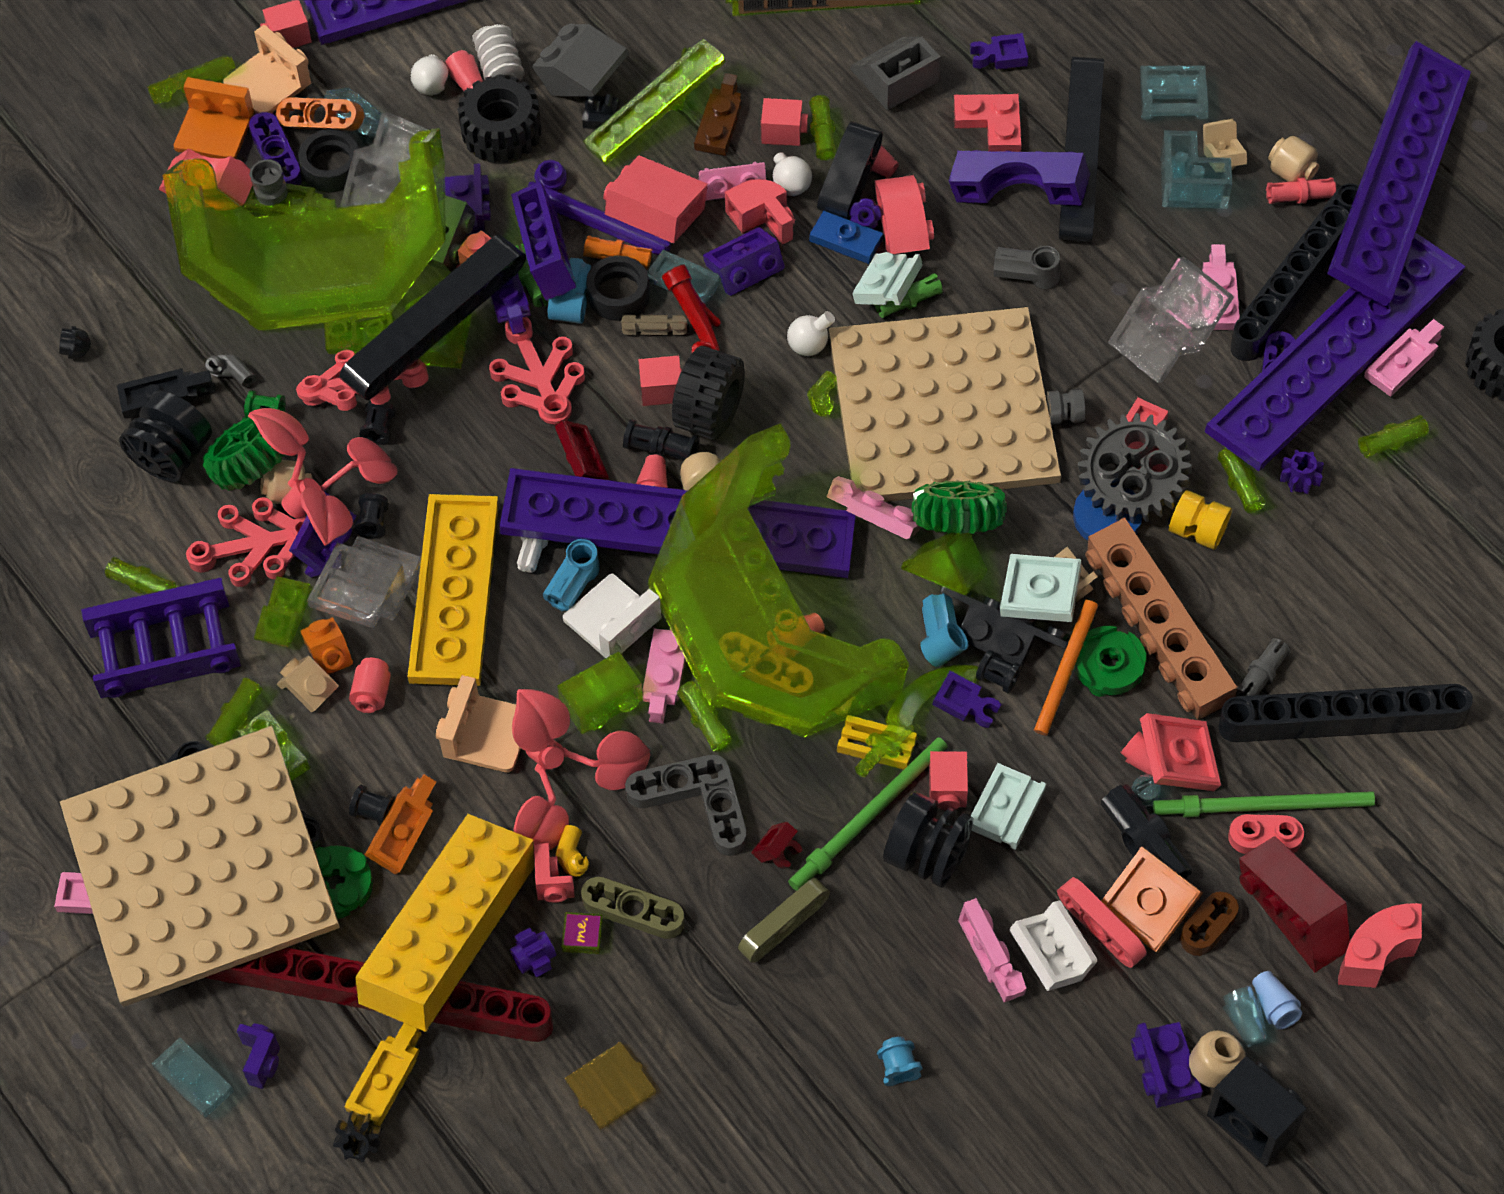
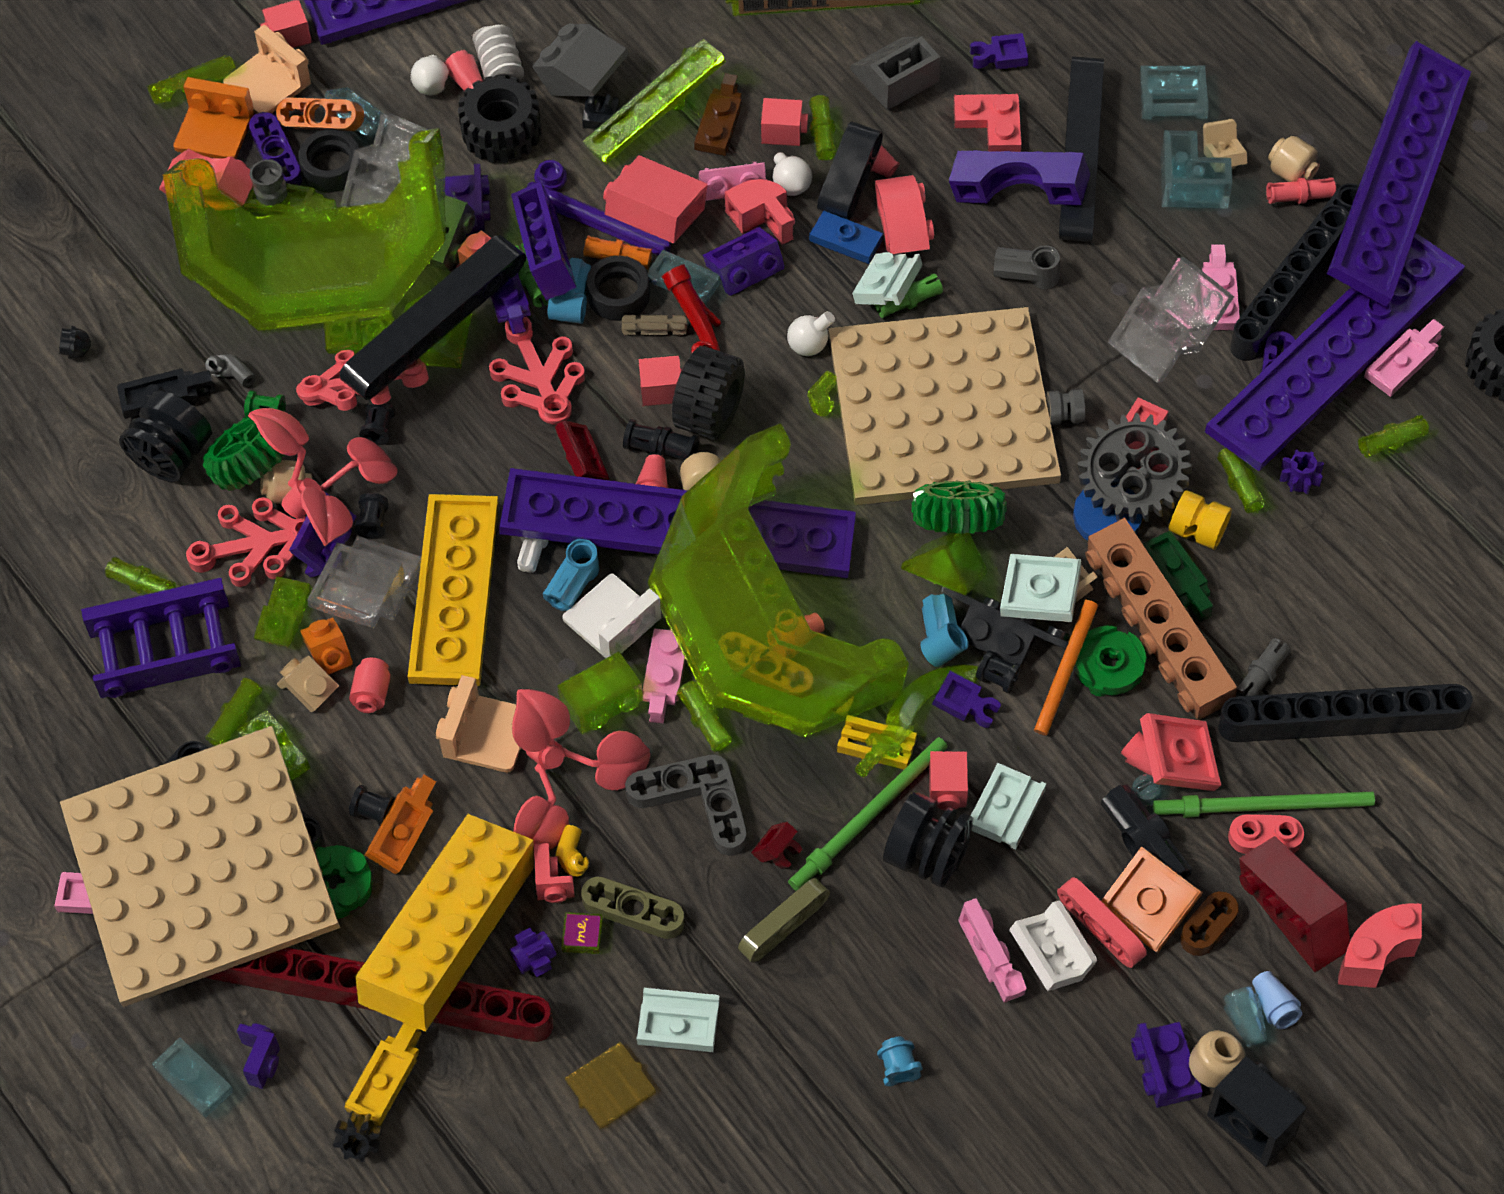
bright pink hinge [827,476,920,540] -> none
dark purple plate [849,198,882,229] -> none
none -> light aqua plate [637,988,720,1052]
none -> dark green hinge [1143,530,1213,622]

